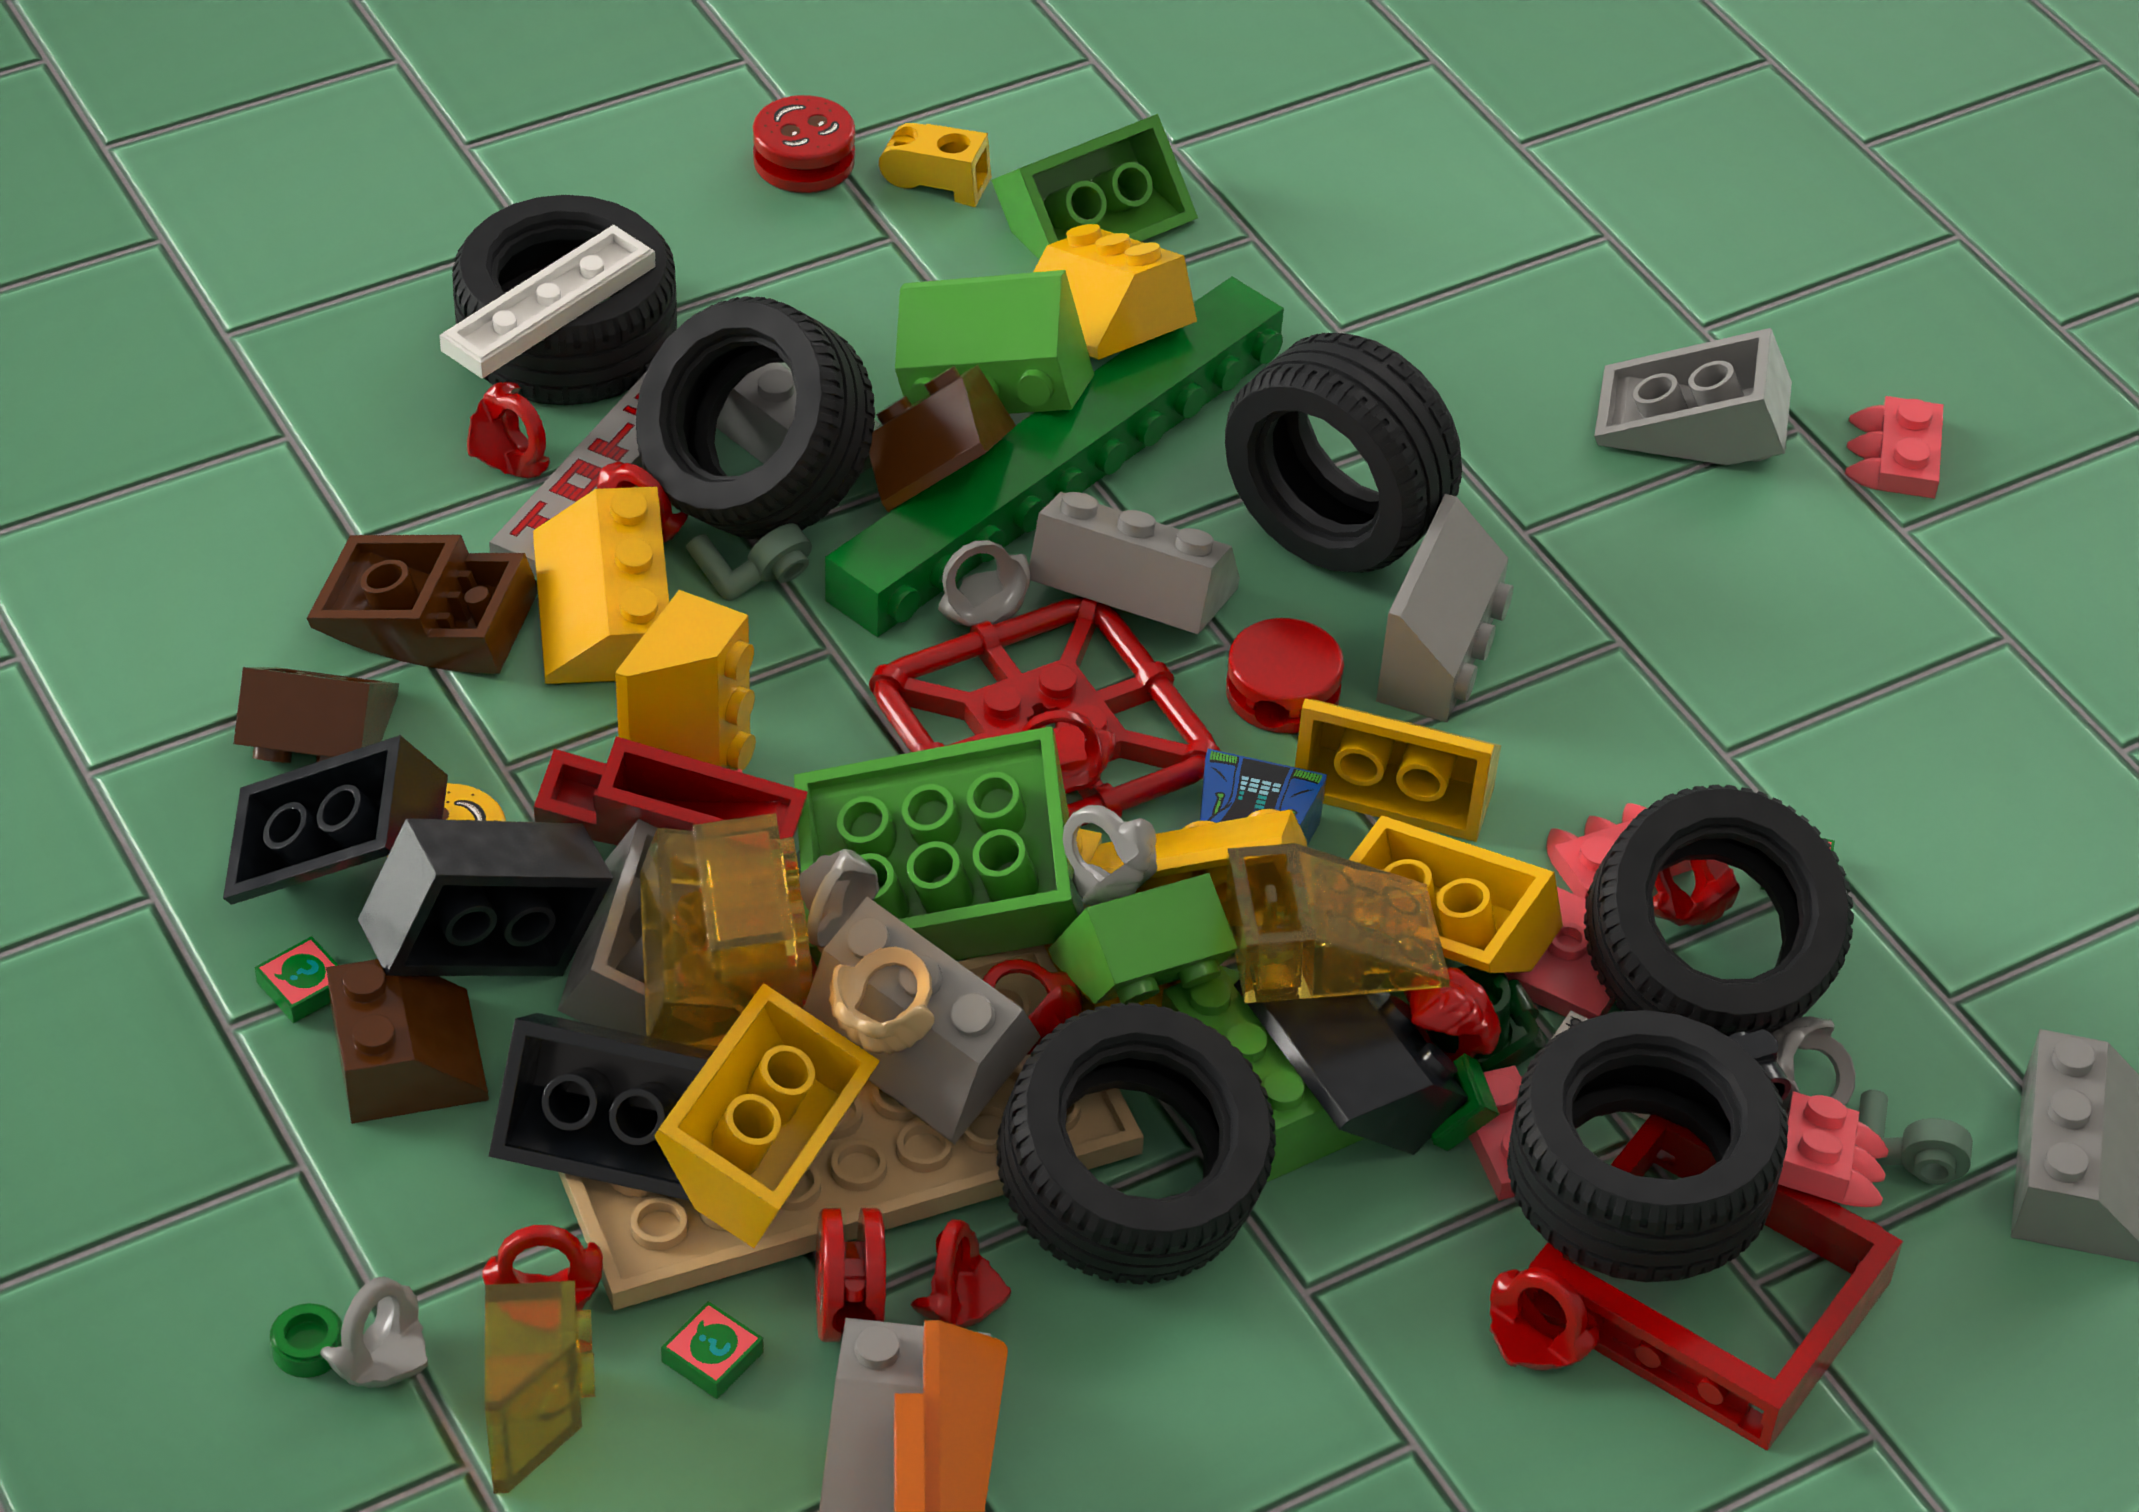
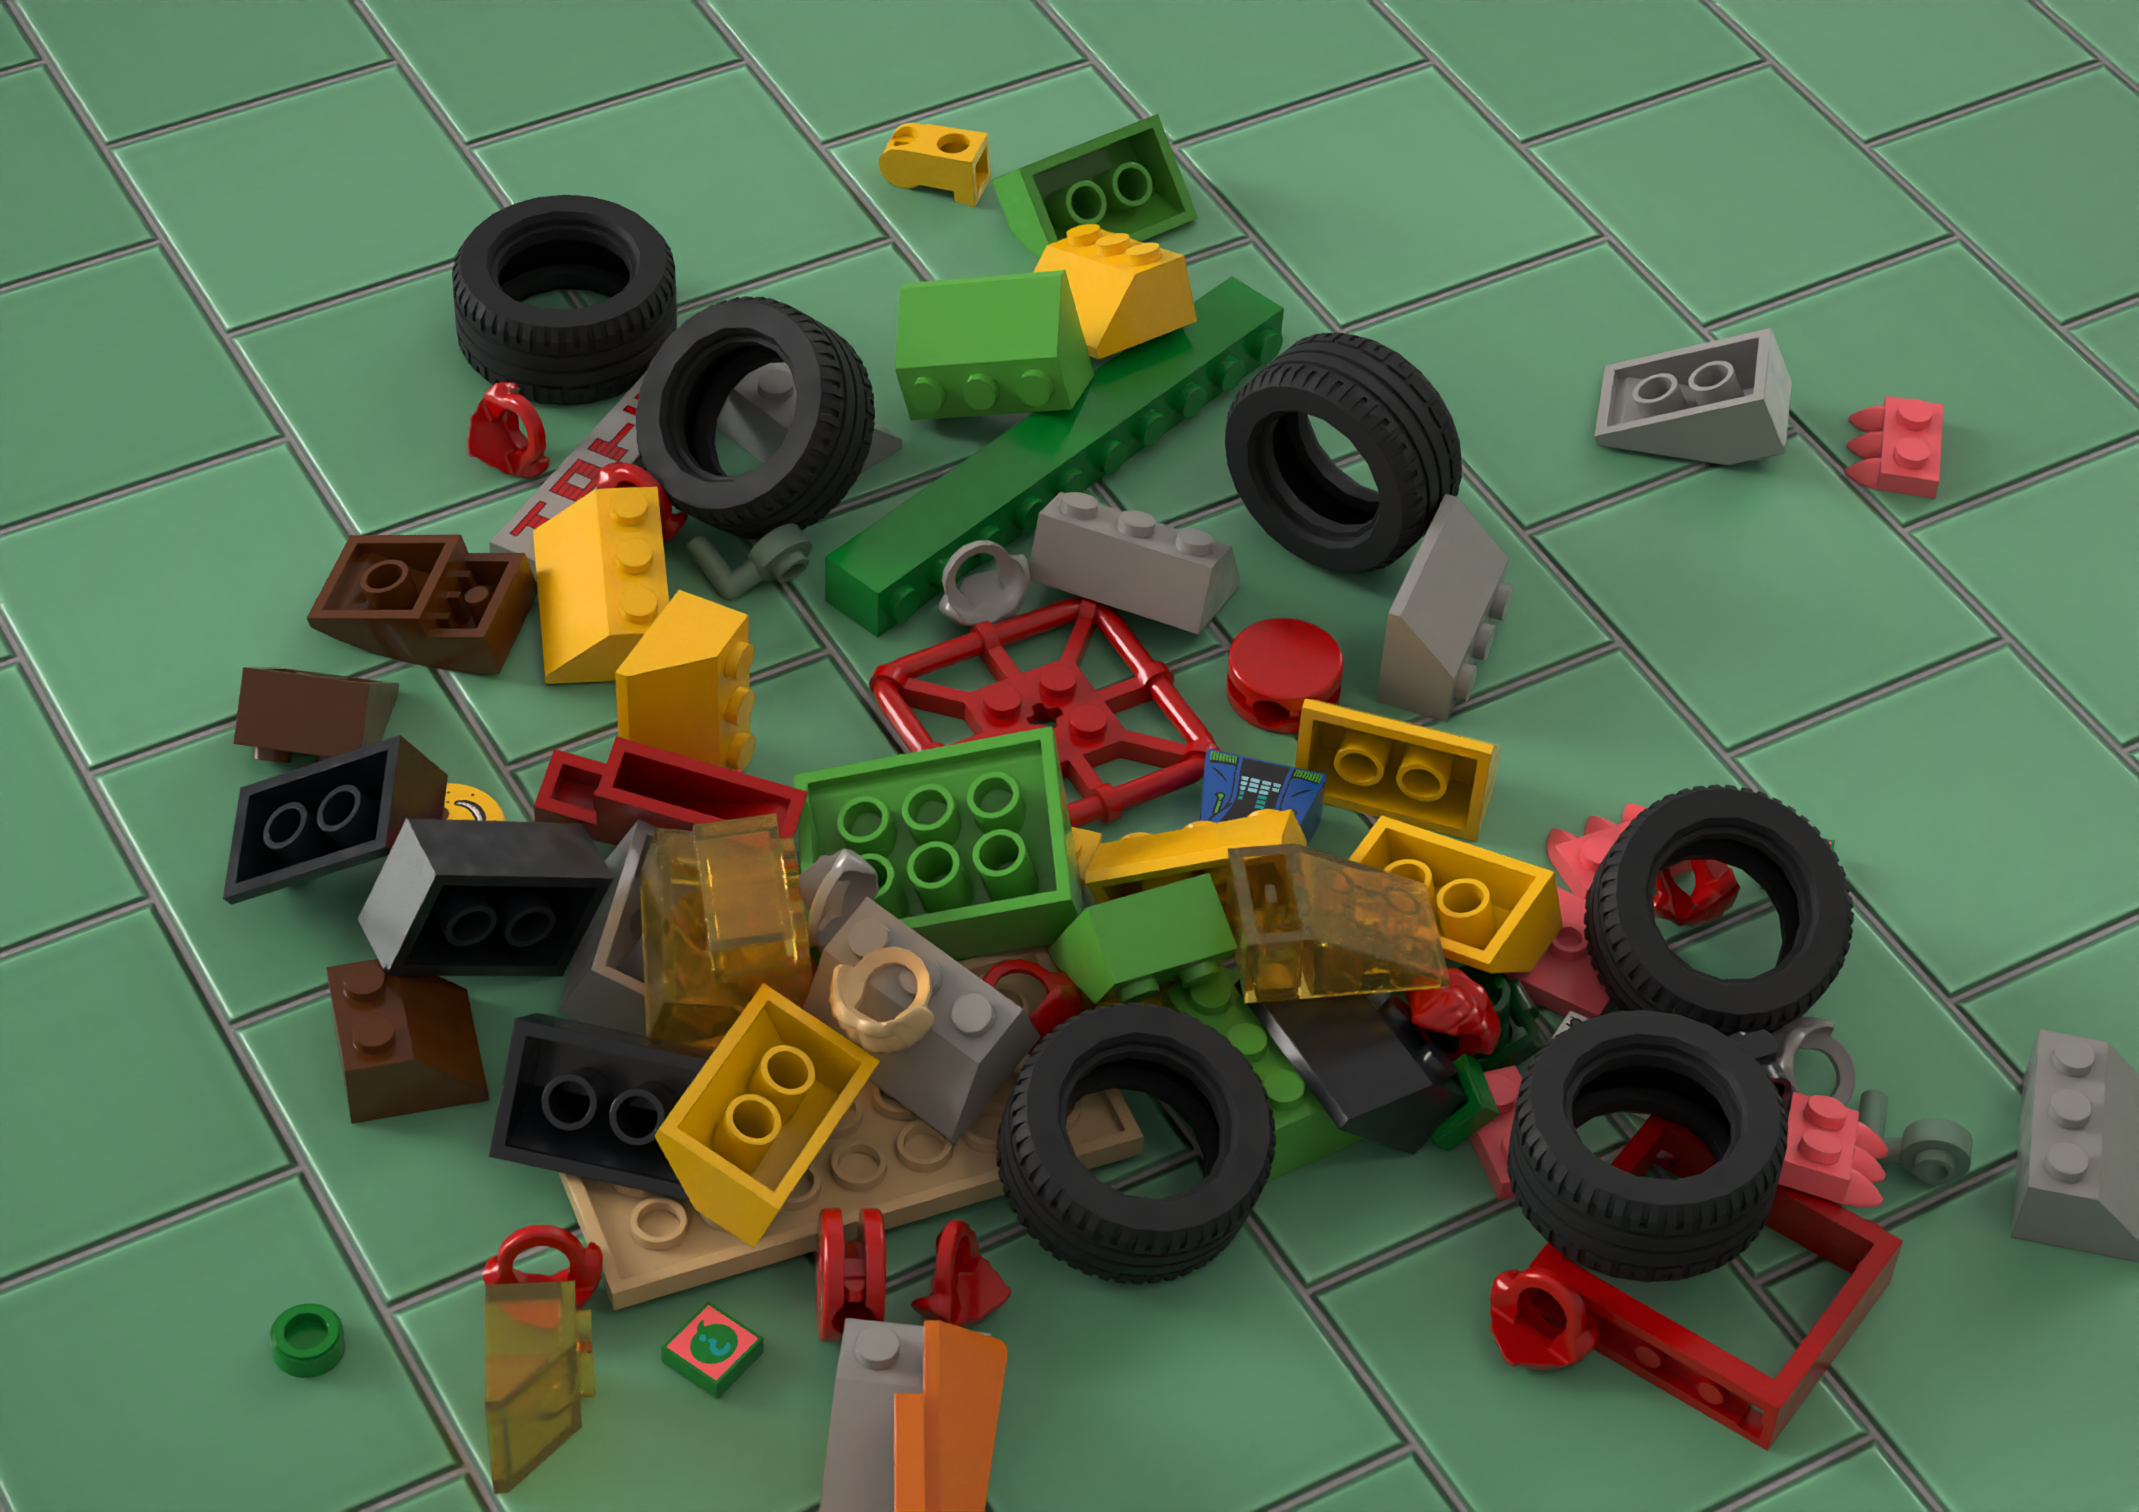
green tile [255,936,338,1023] -> none
light grey piece [320,1276,428,1388] -> none
white tile [440,225,655,379] -> none
red head [753,95,855,193] -> none
reddish brown slope [869,364,1016,512] -> none
red piece [1022,710,1116,794] -> none
light grey piece [1062,805,1157,906] -> none

